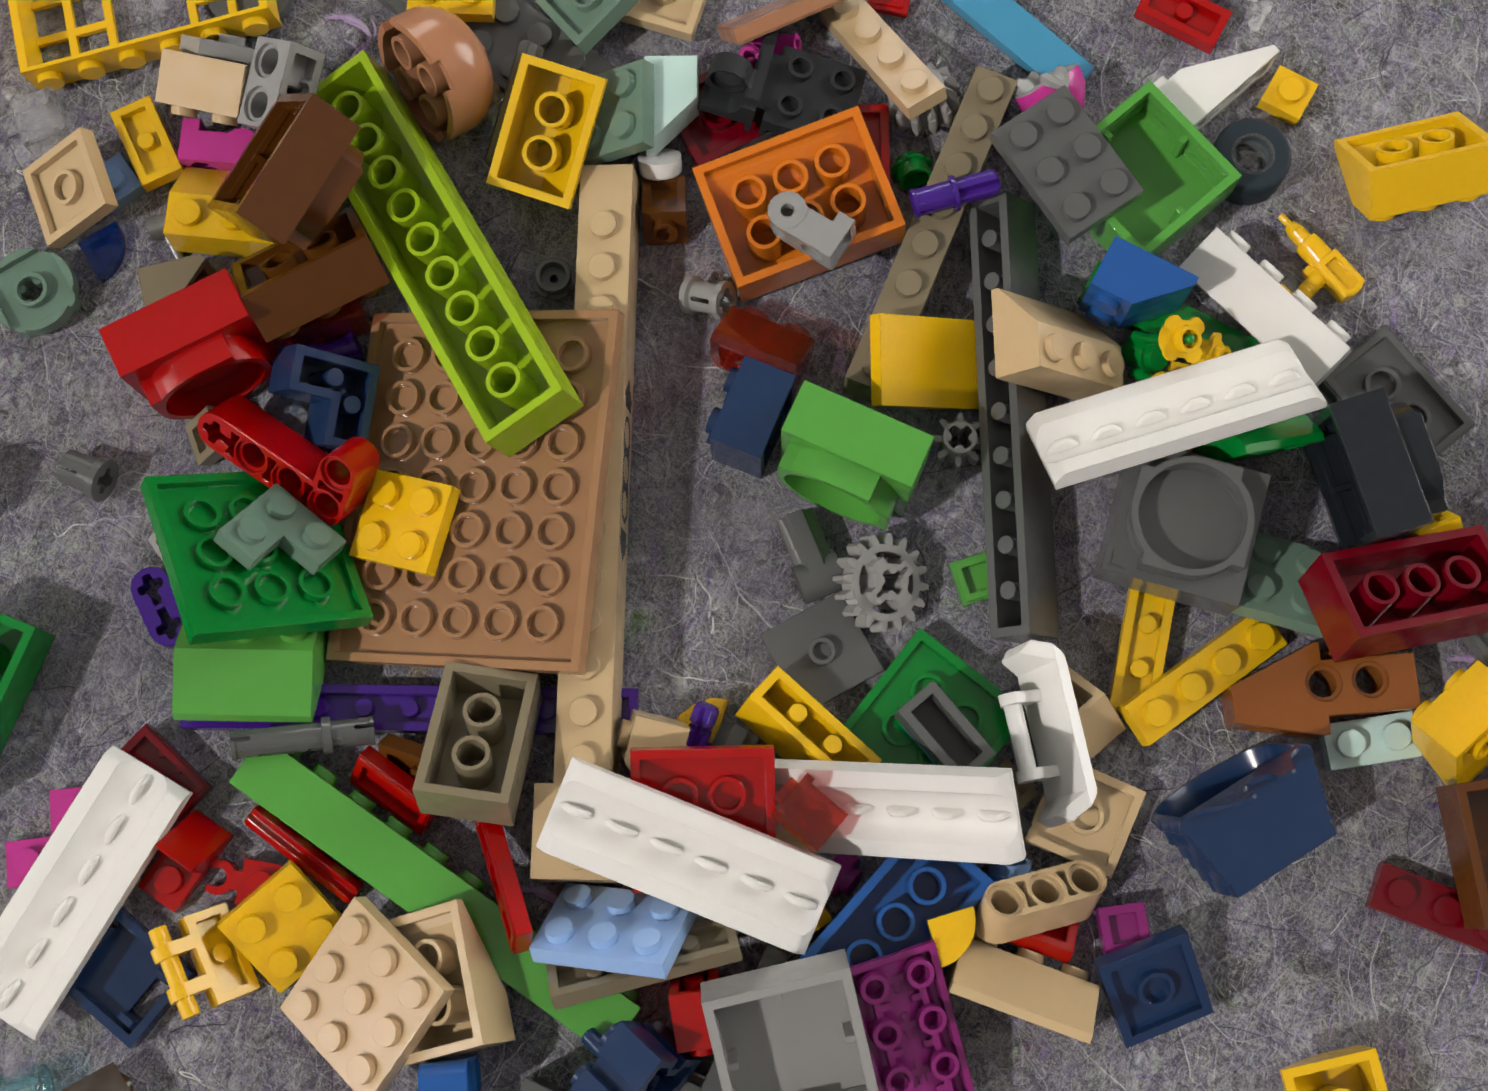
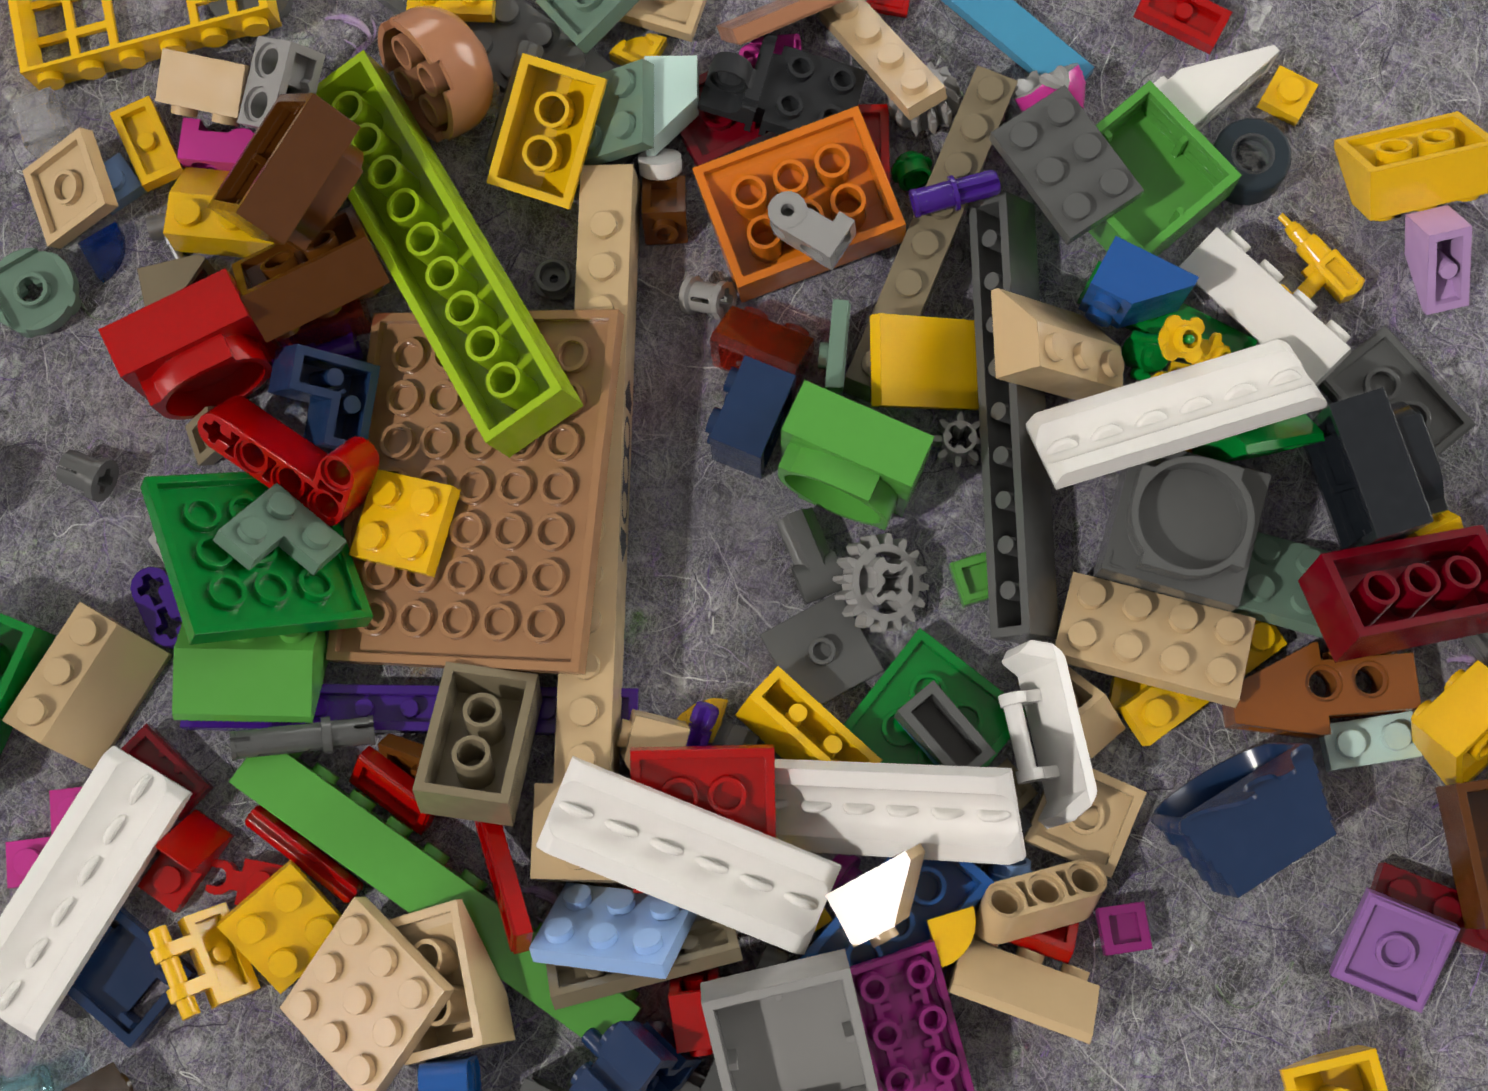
light grey plate [179,33,255,66] -> none
clear red bracket [771,773,848,854] -> none
dark blue plate [1093,924,1214,1048] -> none
none -> tan slope [2,601,172,770]
none -> yellow tile [609,33,668,66]
none -> sand green plate [818,299,851,396]
none -> slope [825,843,925,948]
none -> tan plate [1055,572,1256,708]
none -> medium lavender plate [1329,887,1460,1013]
none -> lavender slope [1405,205,1472,315]

